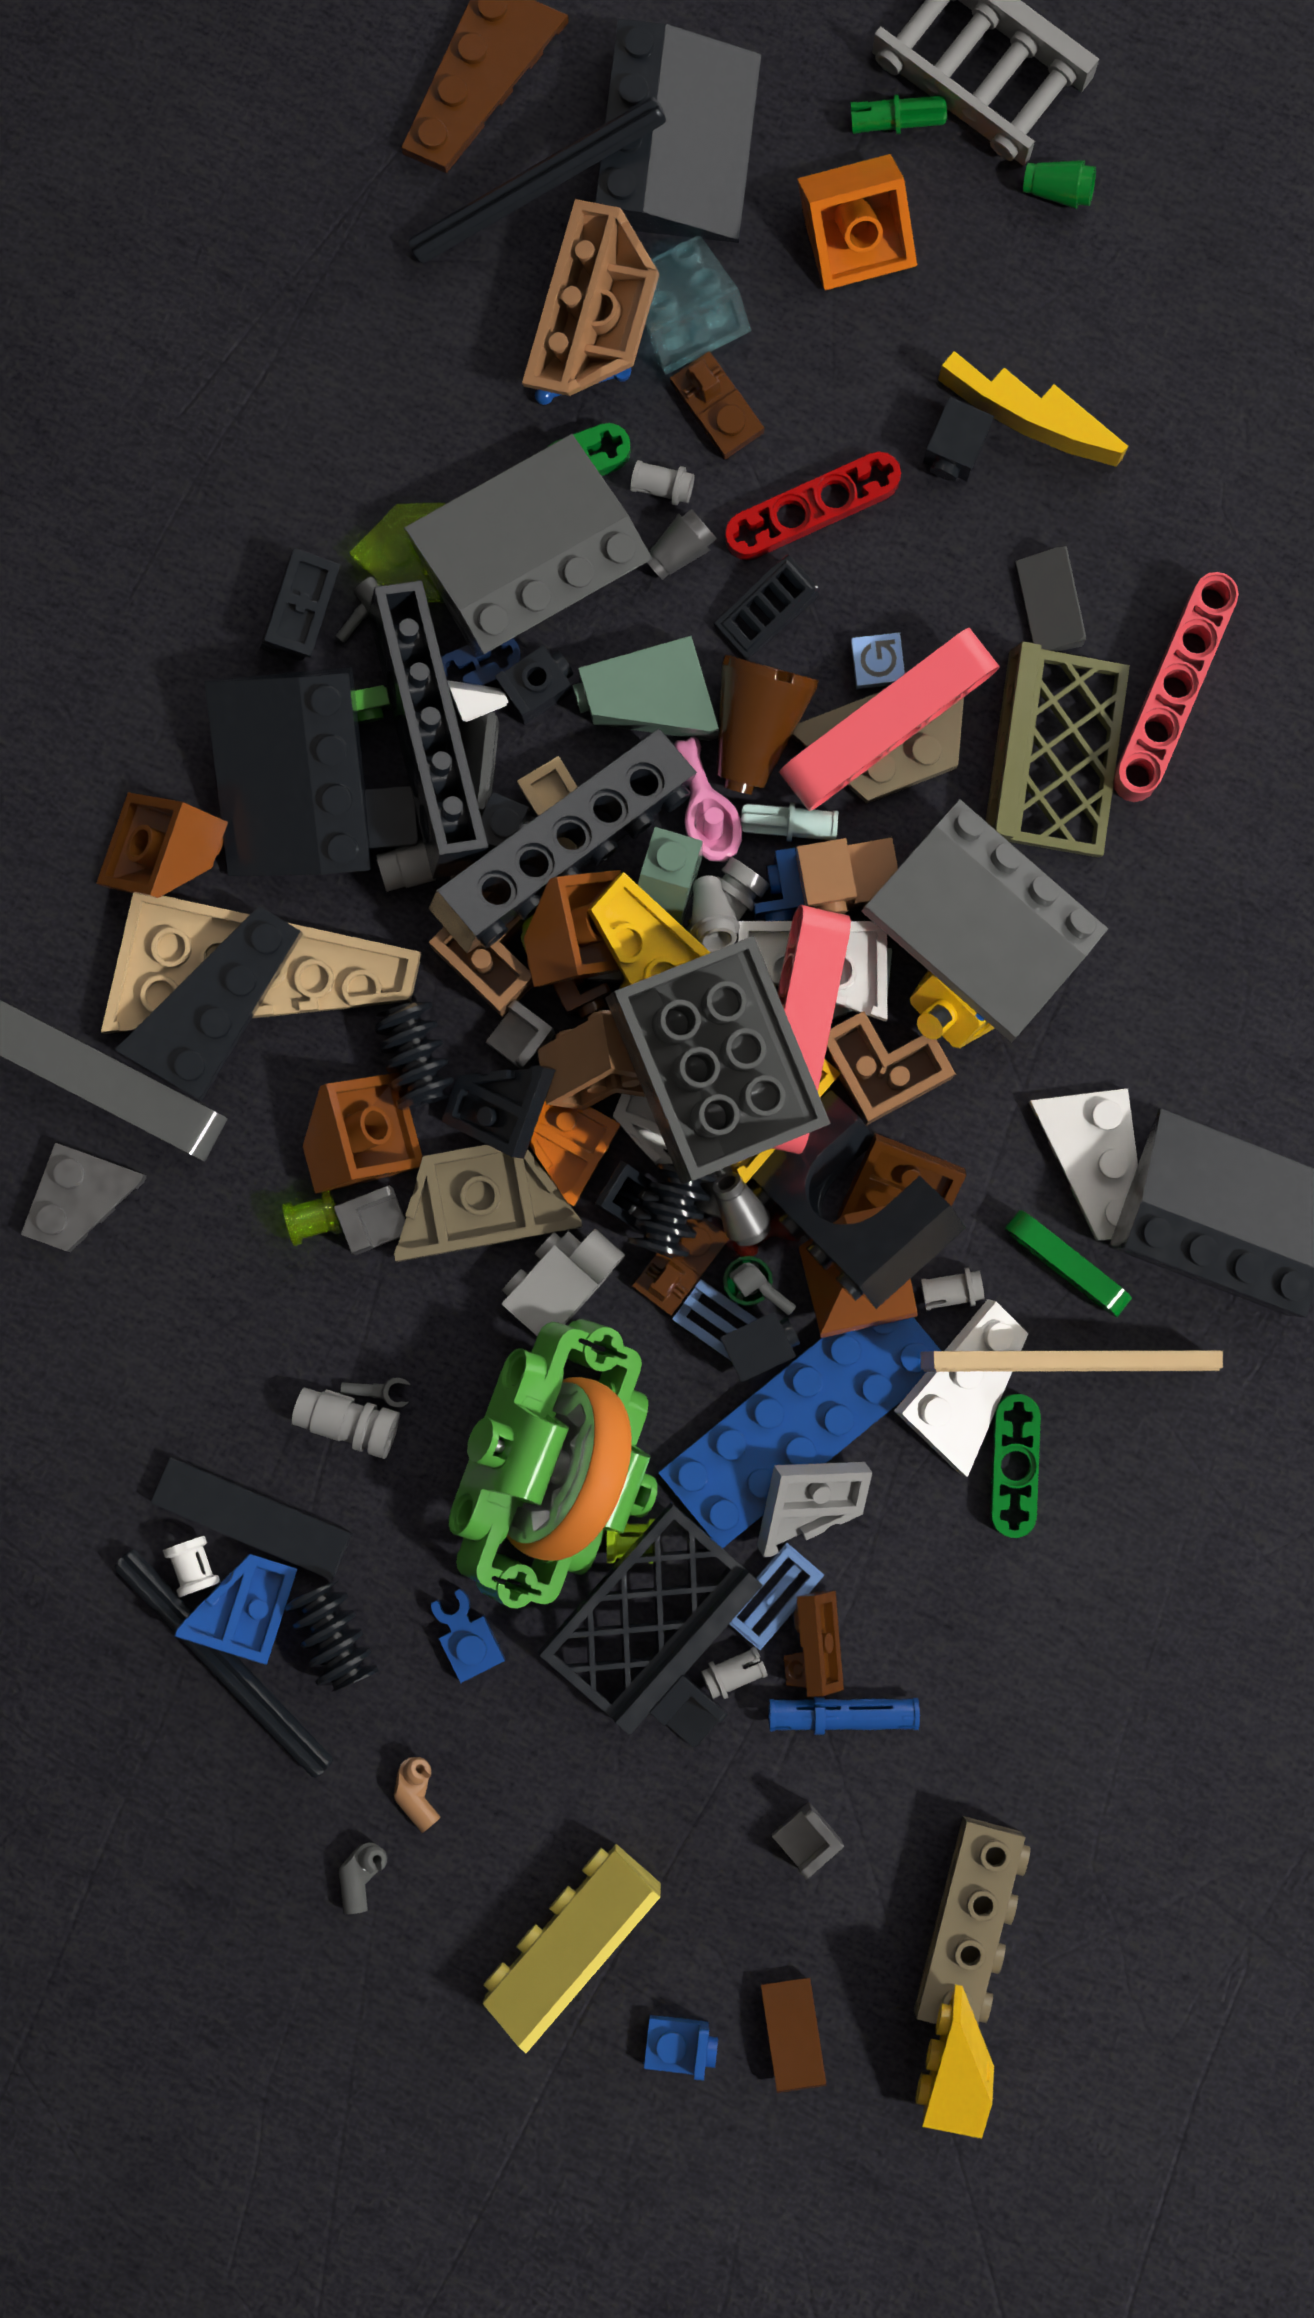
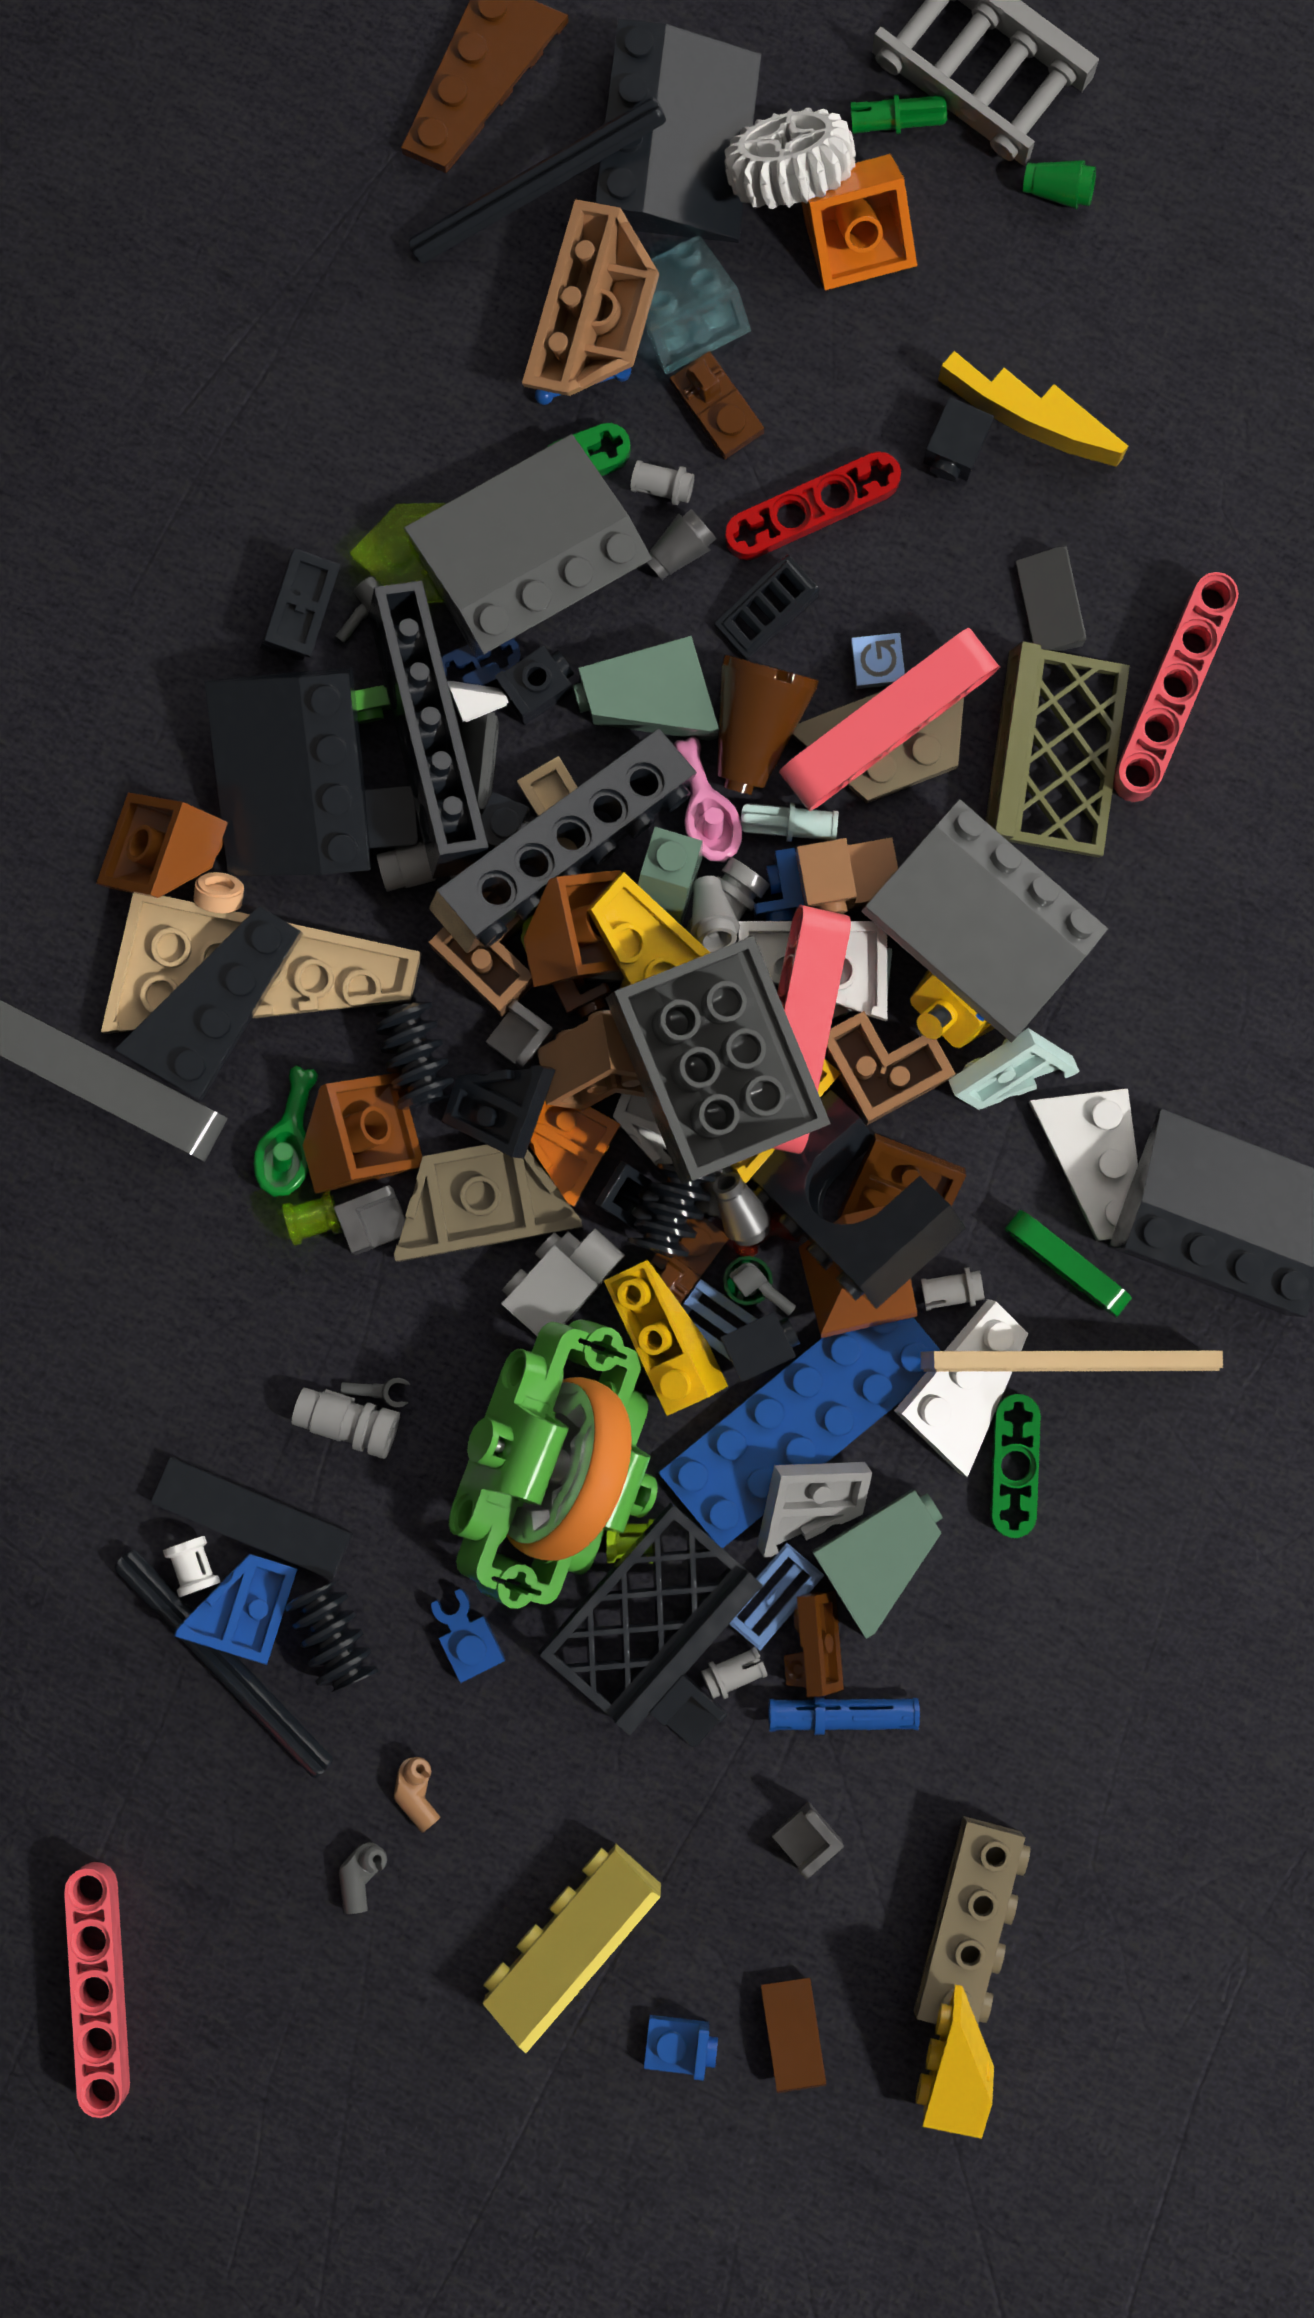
flat silver wing [21,1143,146,1252] -> none
none -> coral beam [64,1862,130,2118]
none -> light nougat tile [194,872,244,913]
none -> green piece [253,1065,318,1197]
none -> yellow slope [604,1260,728,1416]
none -> white gear [725,108,856,209]
none -> sand green slope [812,1489,943,1639]
none -> light aqua wing [948,1028,1080,1110]

